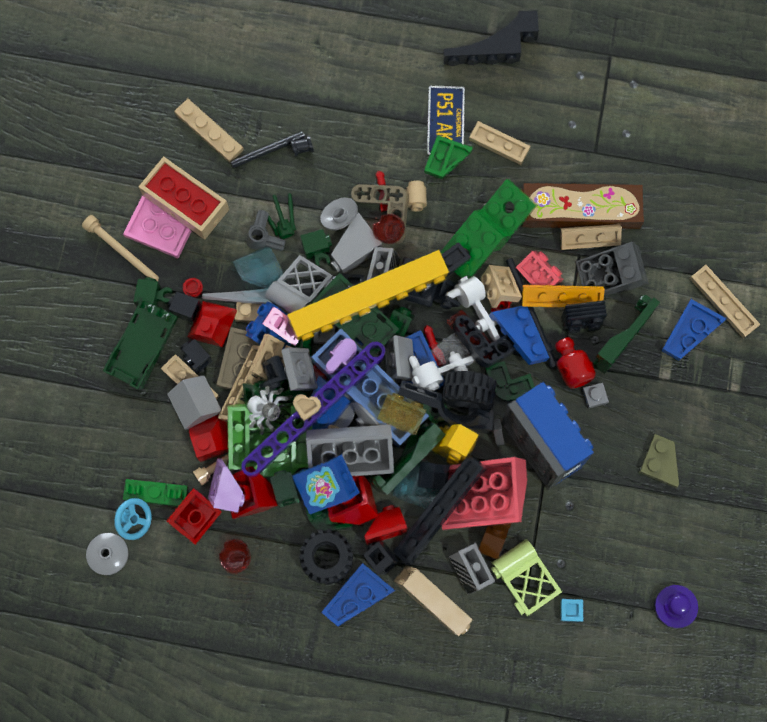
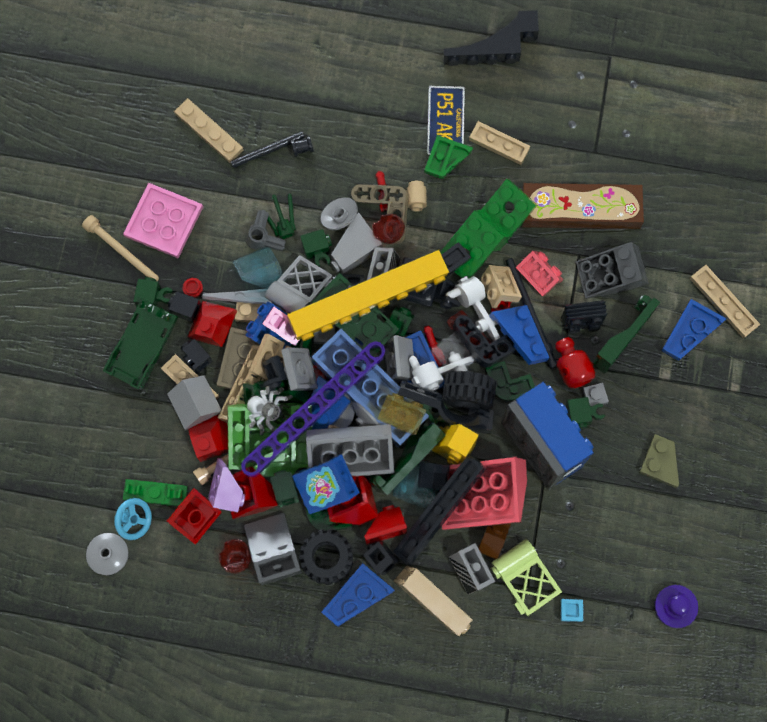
brick [139,157,229,240] -> none
tan tile [293,395,321,421] -> none
lavender arm [326,338,357,375] -> none
dark grey tile [493,418,504,446] -> none
light orange plate [521,285,605,307] -> none
tan plate [561,224,622,250] -> none
none -> dark grey slope [244,513,302,586]
none -> dark green brick [565,397,605,430]

